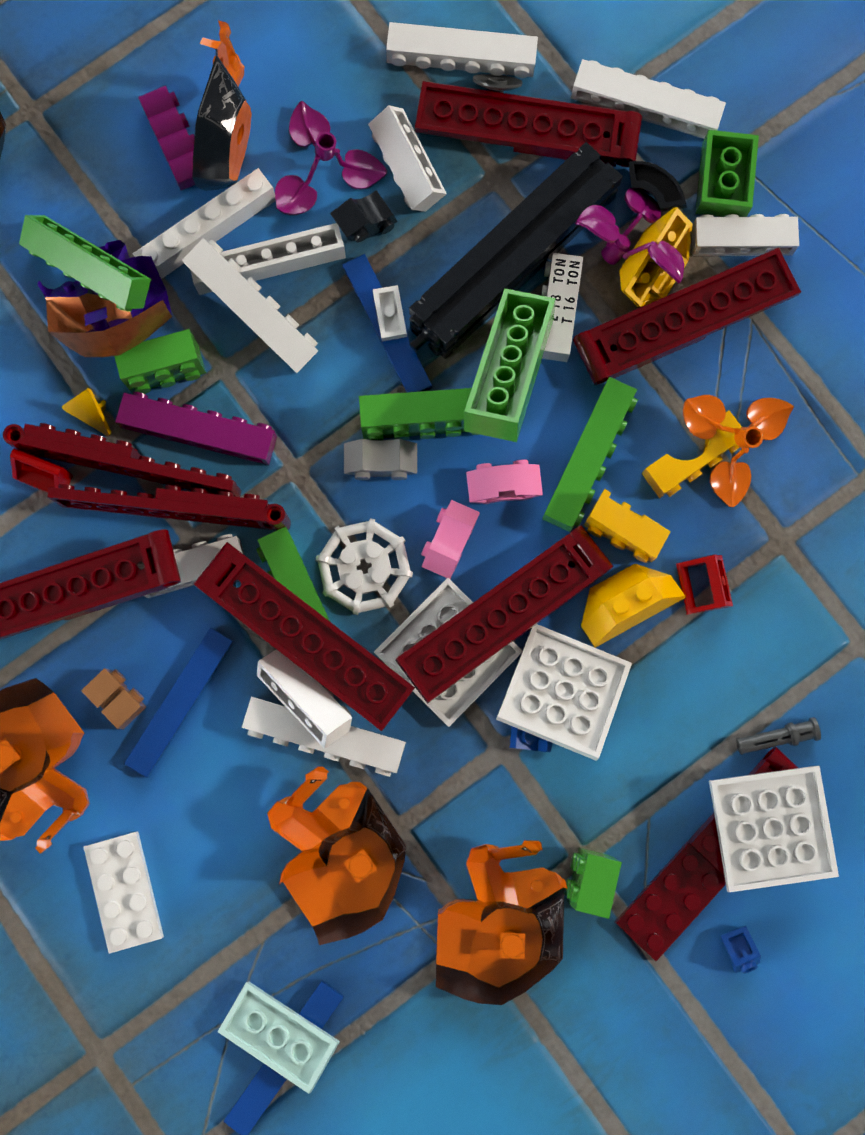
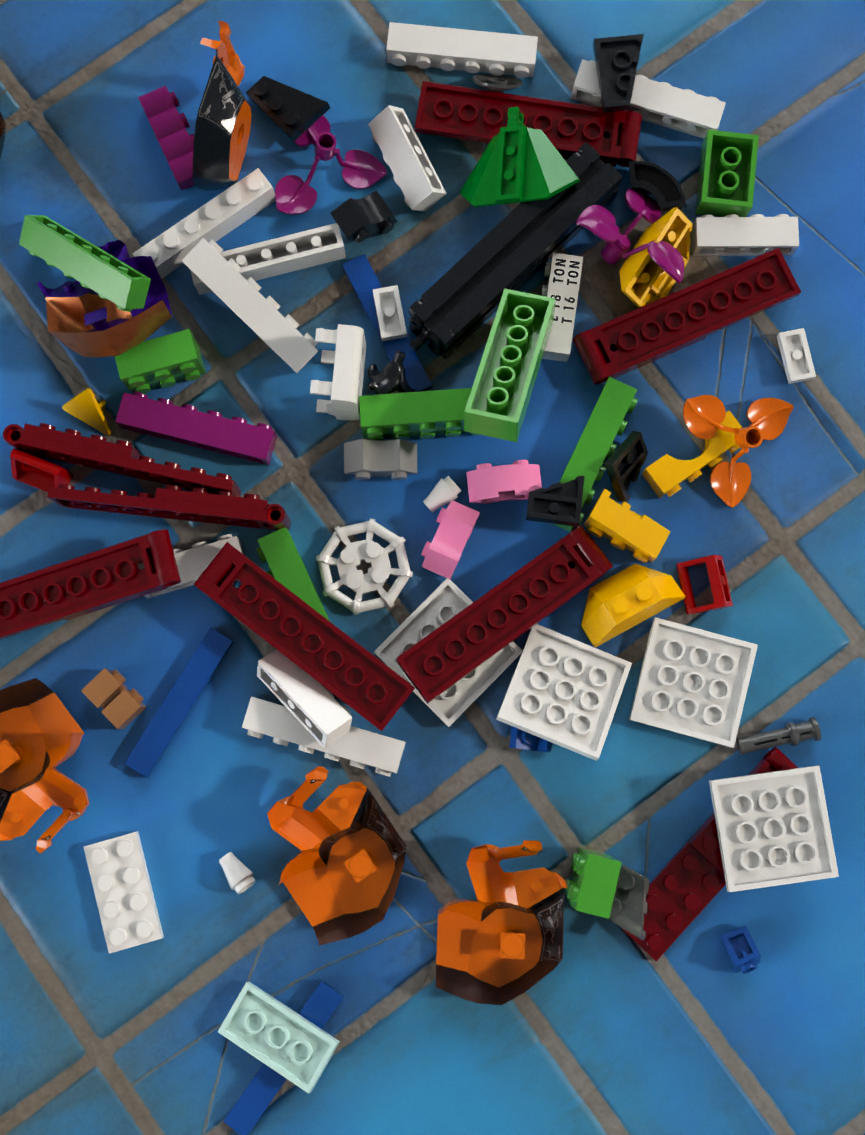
none -> white cone [219,852,256,894]
none -> black wing [246,76,331,142]
none -> white piece [310,324,366,421]
none -> black piece [368,351,427,394]
none -> white cone [423,476,462,513]
none -> green panel [459,107,580,207]
none -> black wing [526,476,584,527]
none -> black wing [593,34,644,113]
none -> black wing [604,431,648,503]
none -> dark grey wing [609,865,649,940]
none -> white plate [629,617,758,748]
none -> white plate [777,328,816,384]

